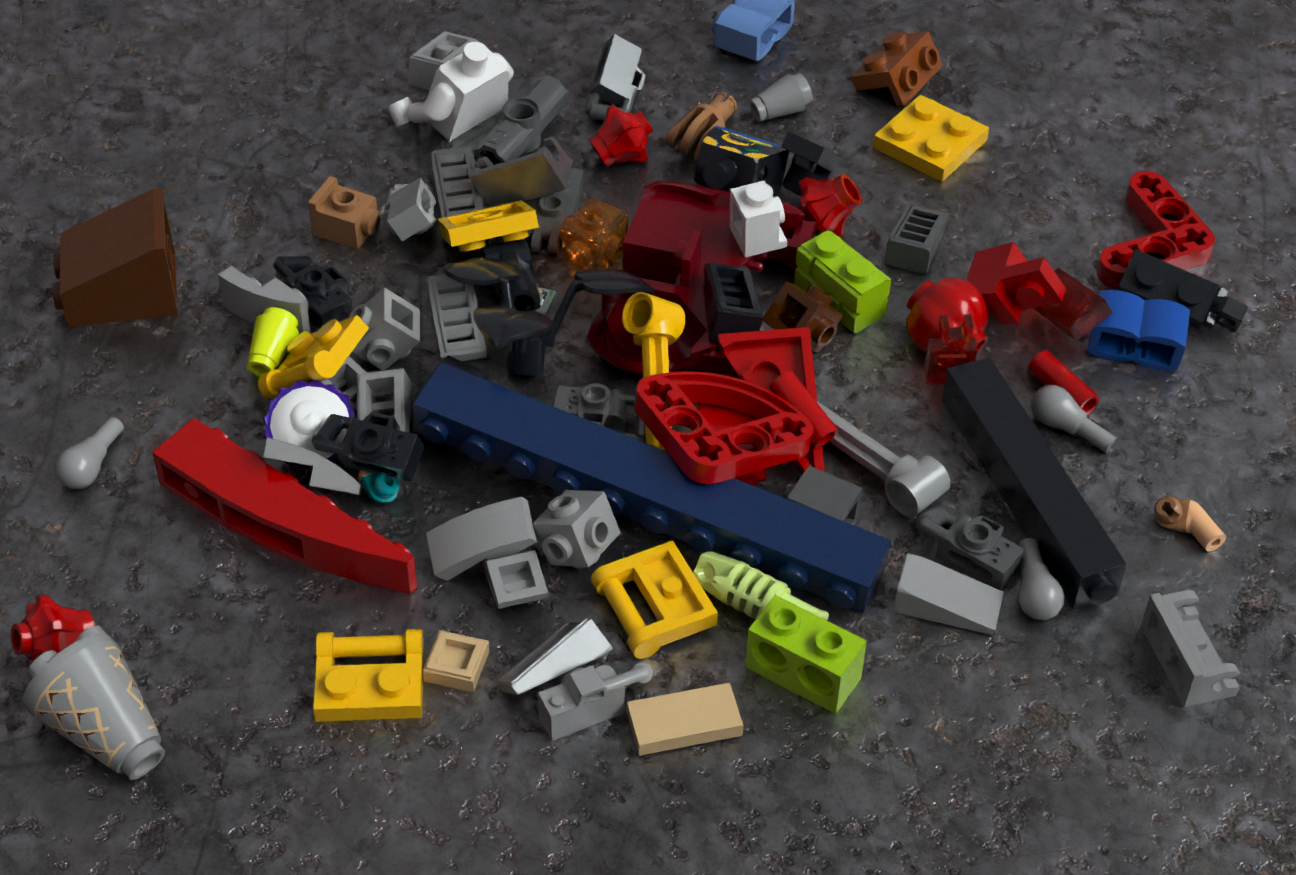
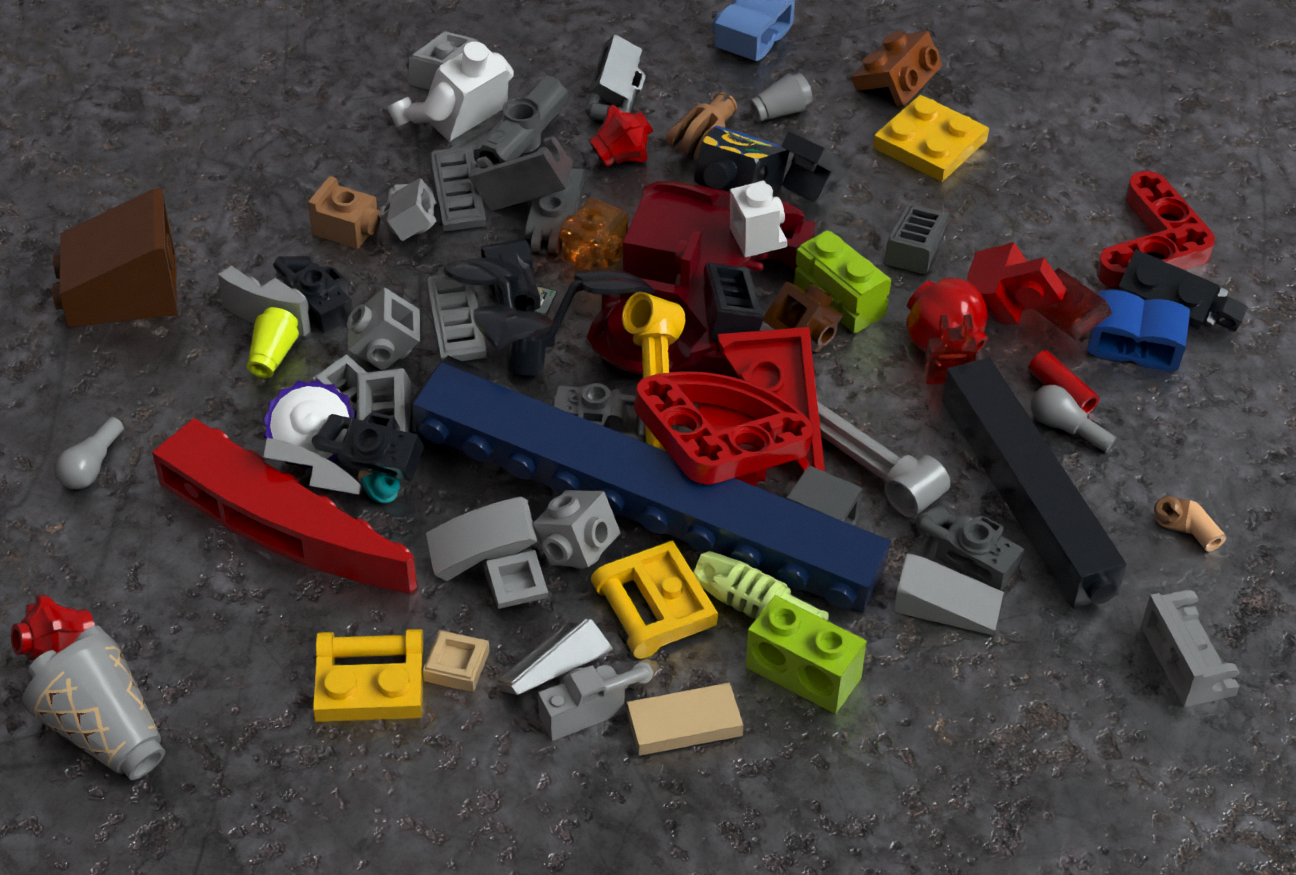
yellow plate [258,315,369,400] -> none
yellow plate [437,200,539,251] -> none
red axle [769,370,839,448] -> none
red rock [798,174,862,237] -> none
light grey piece [1018,538,1064,620] -> none

